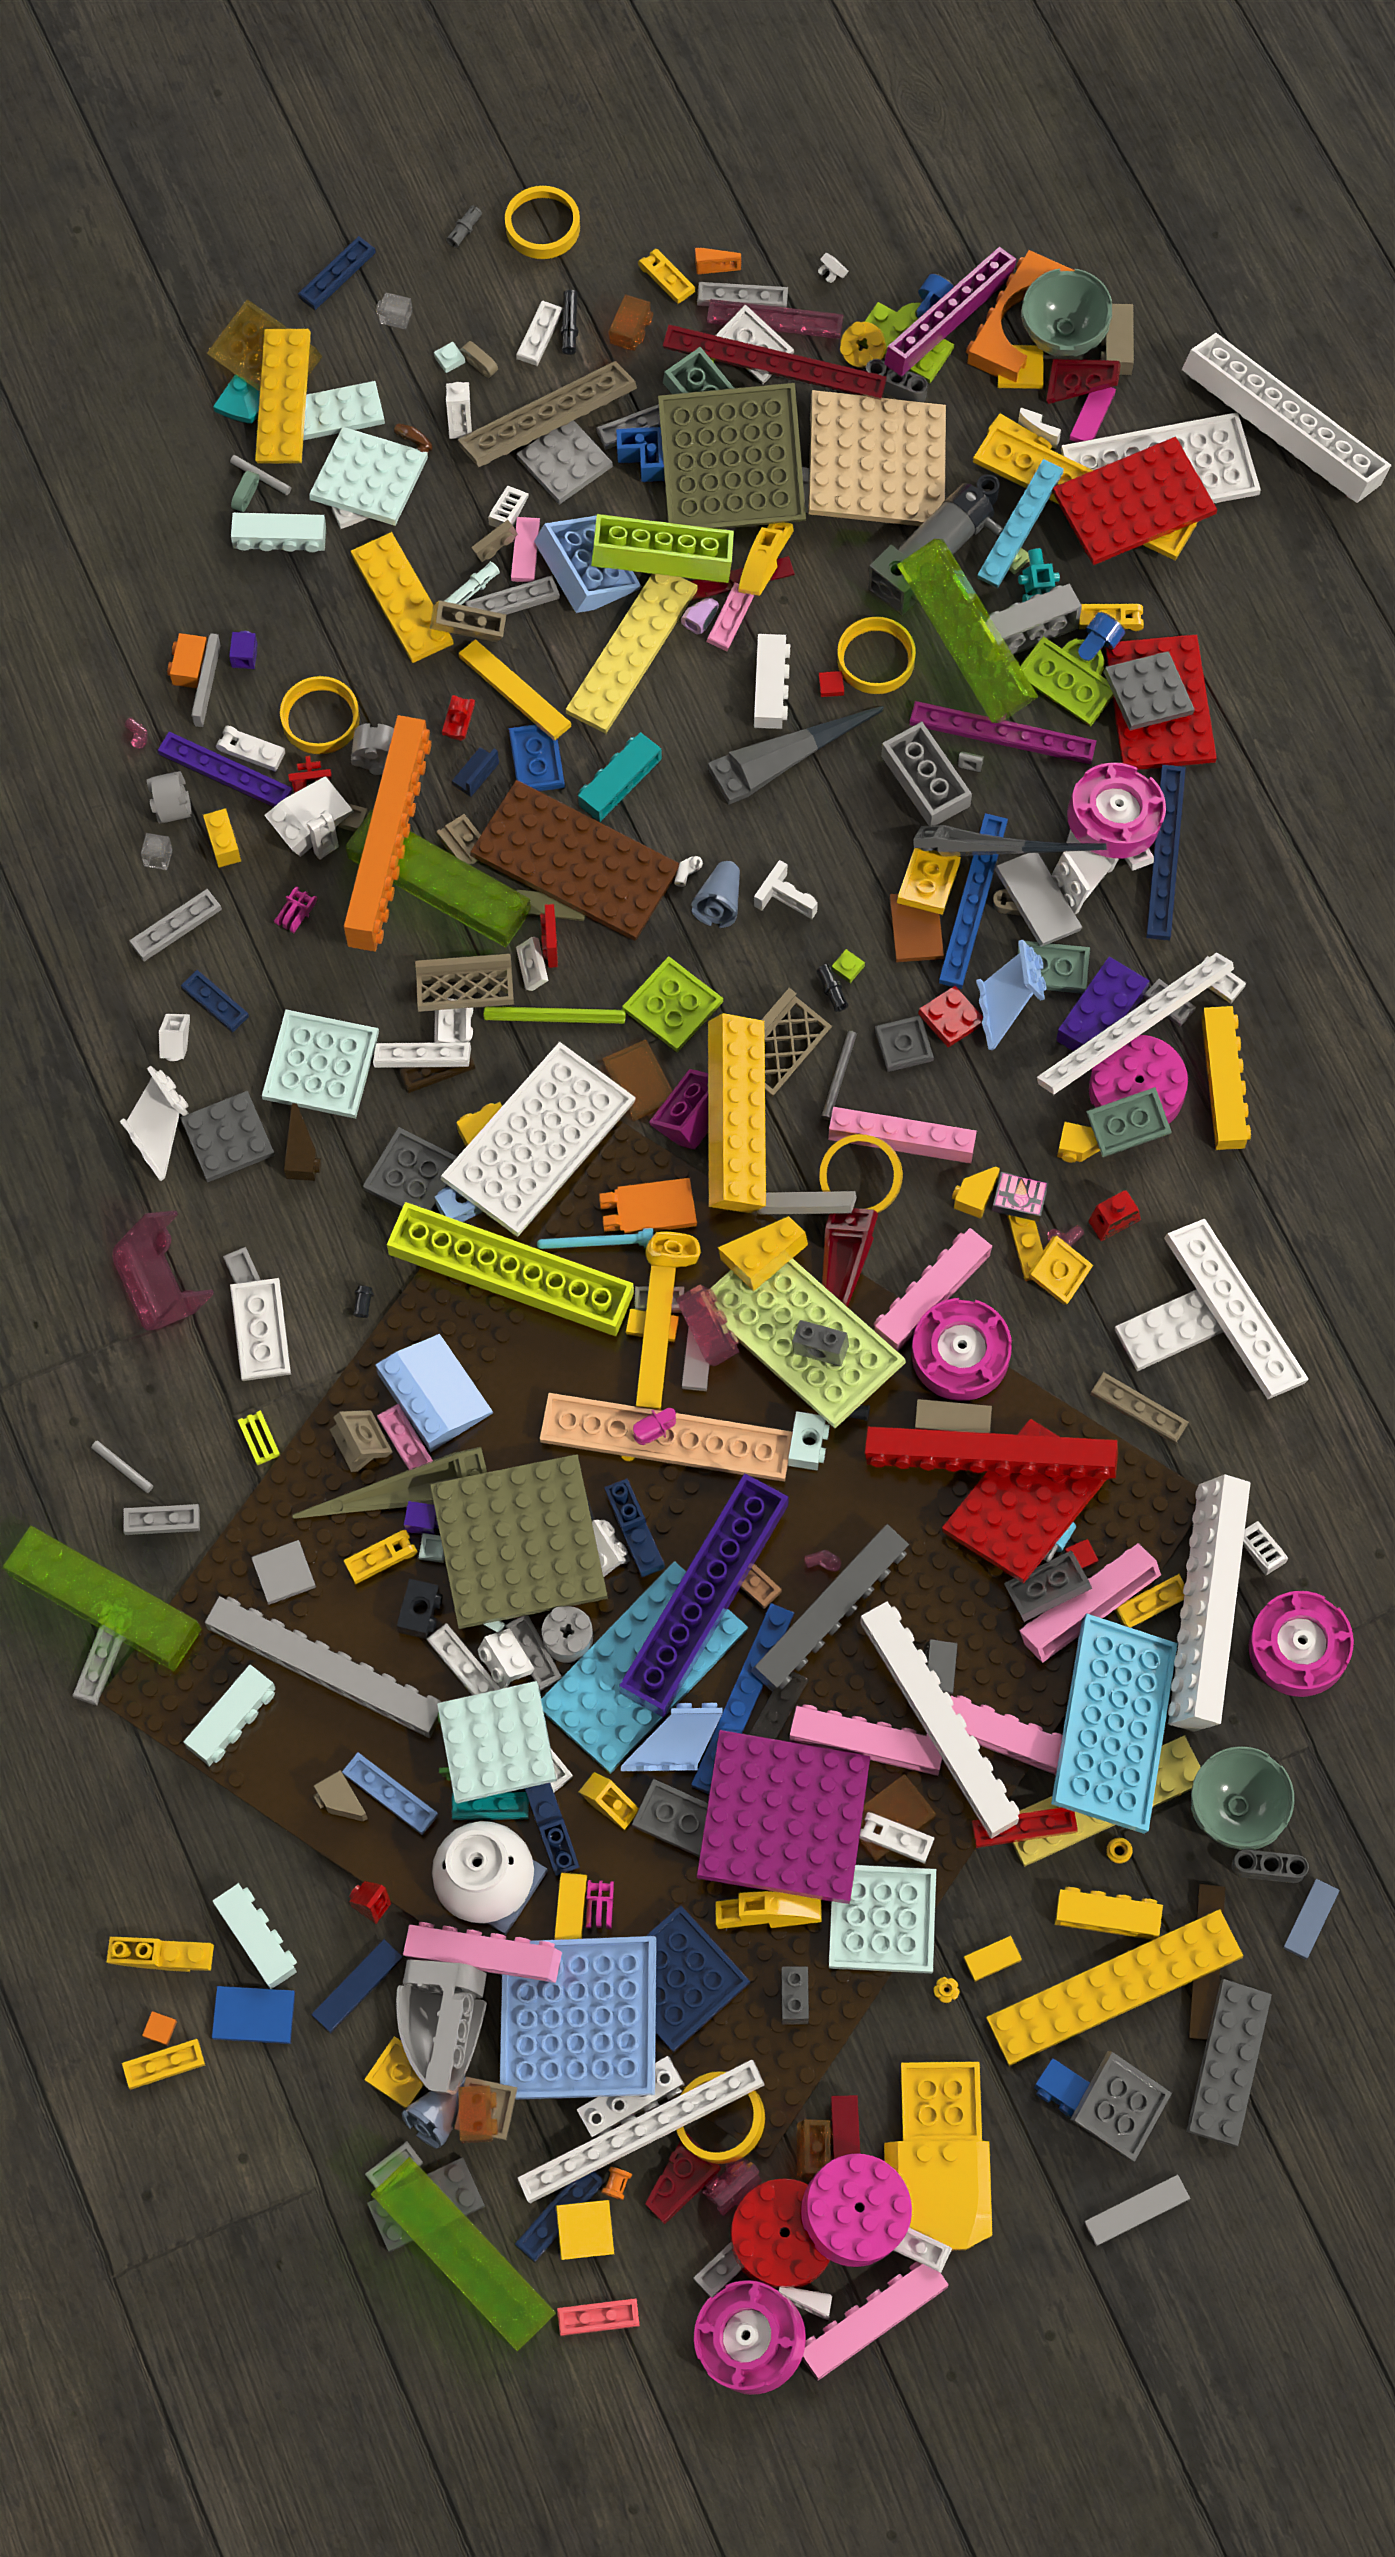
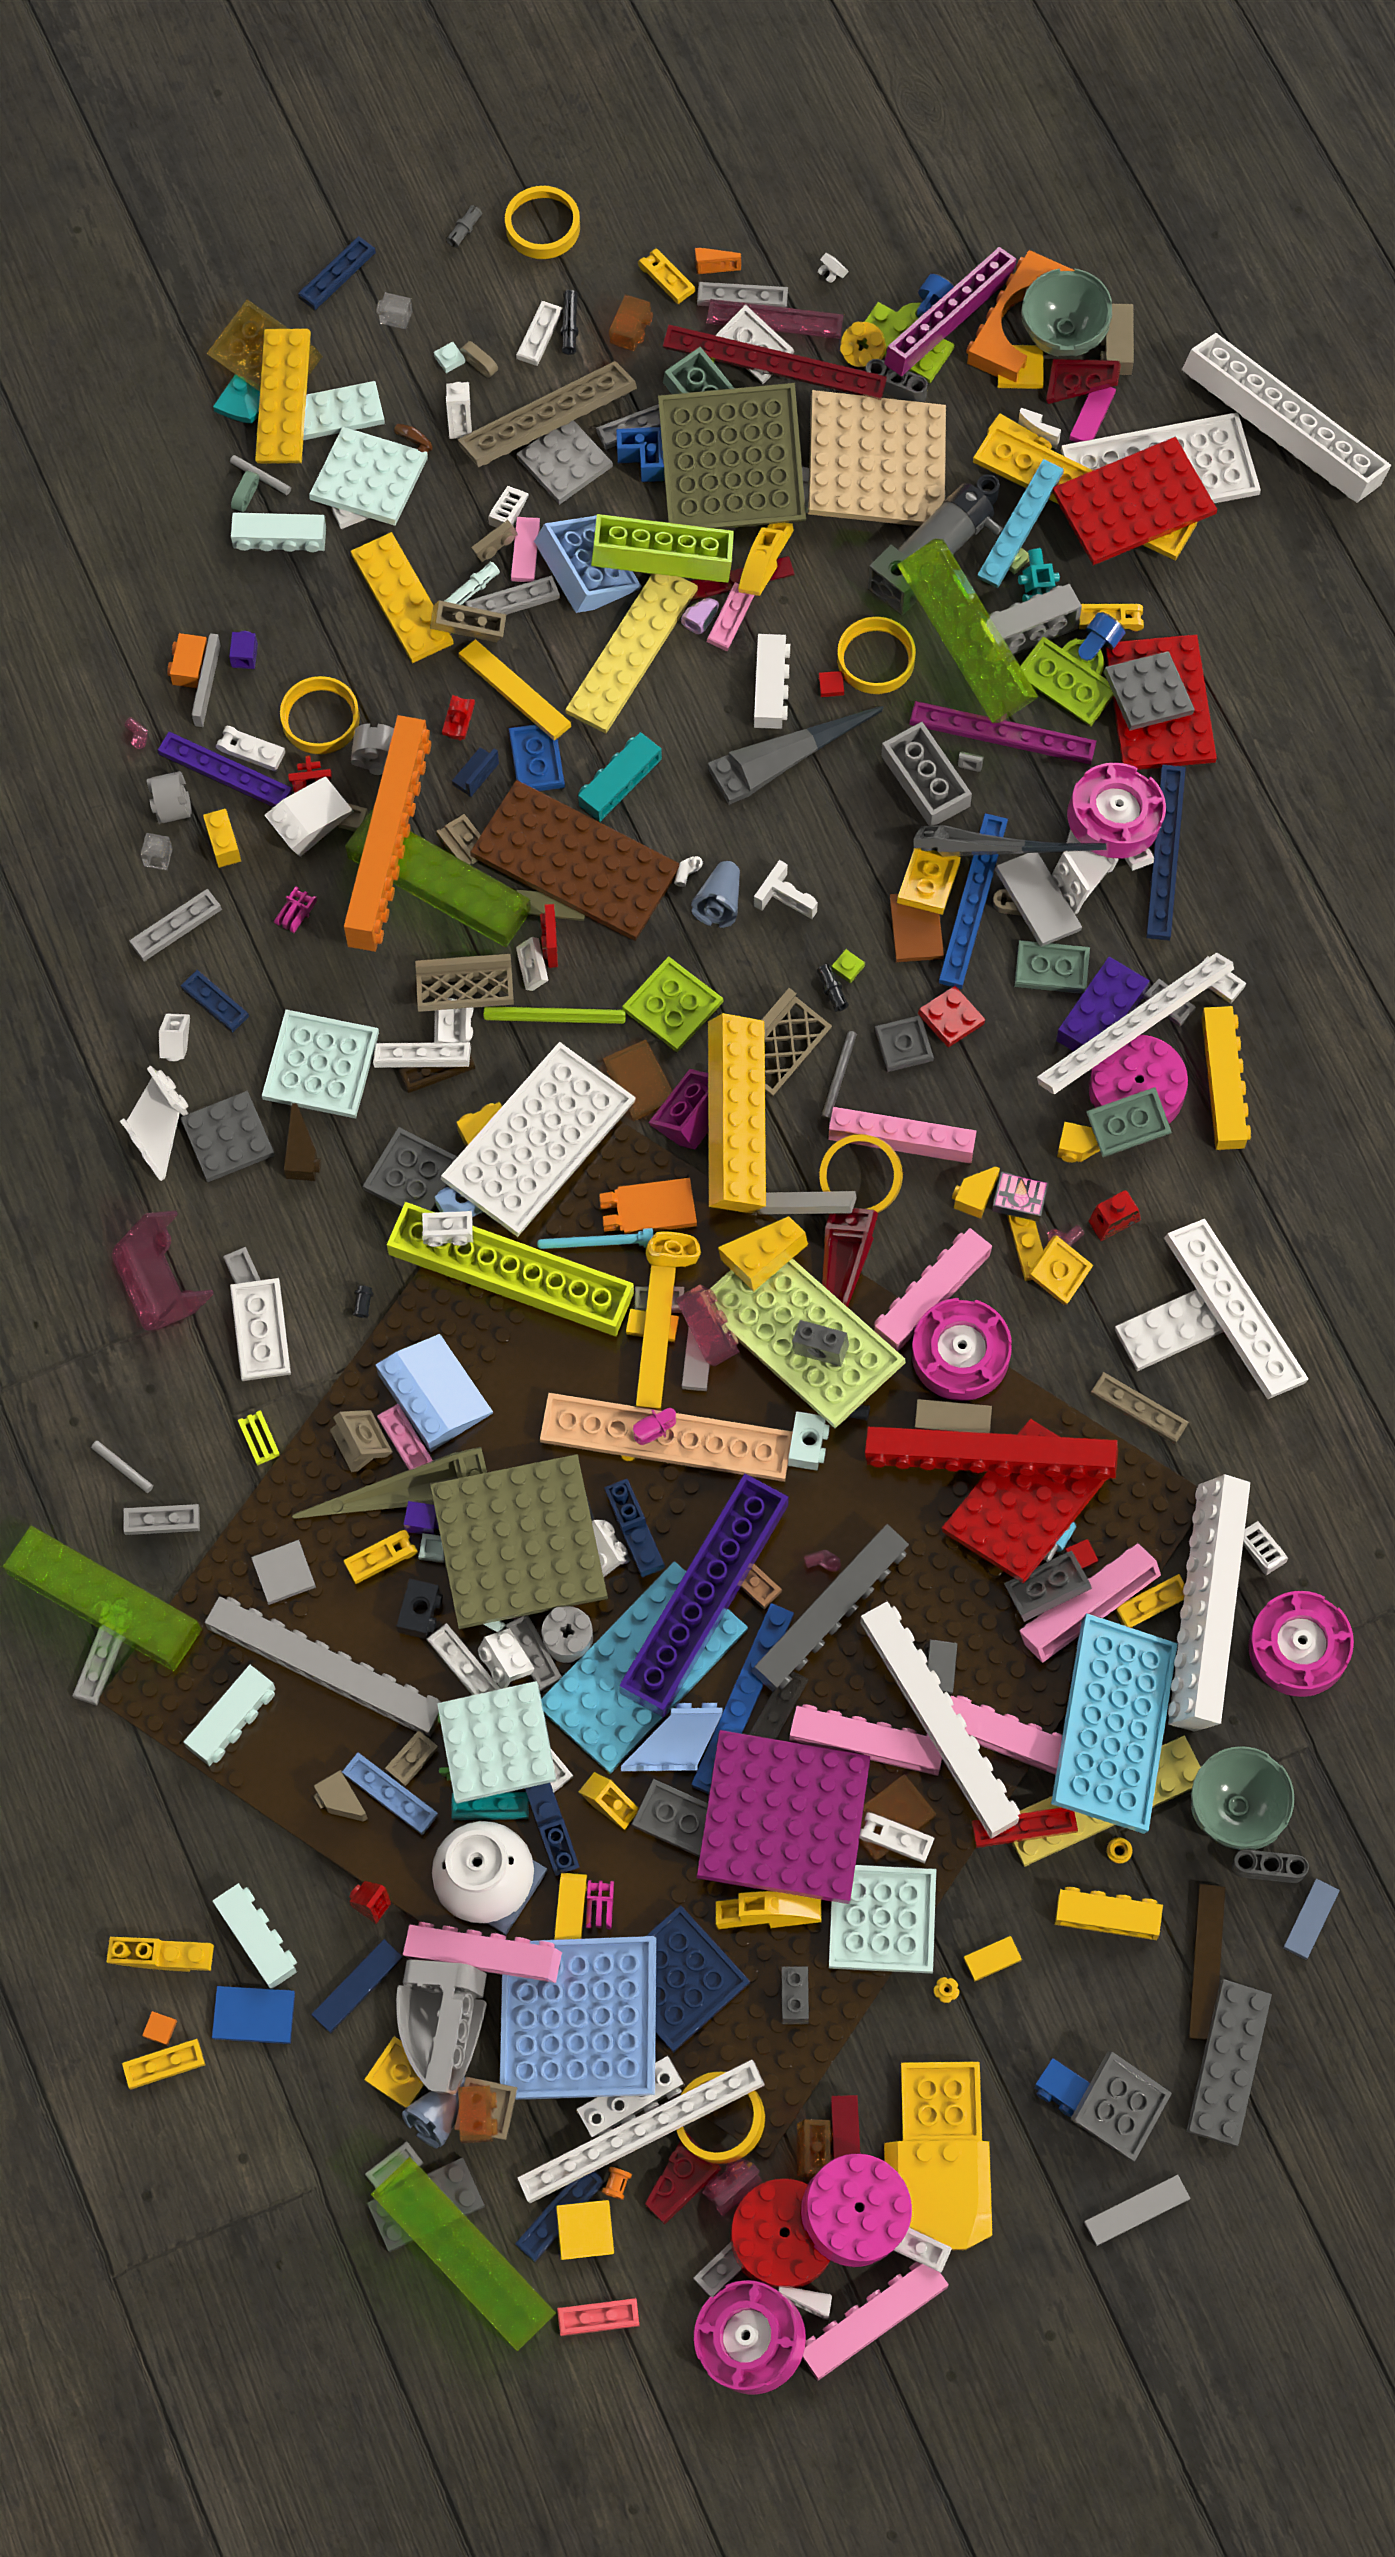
white plate [306,810,339,859] -> none
light blue piece [976,940,1046,1050] -> none
yellow plate [986,1909,1243,2066] -> none
none -> dark tan plate [385,1730,438,1787]
none -> white bracket [422,1211,473,1247]

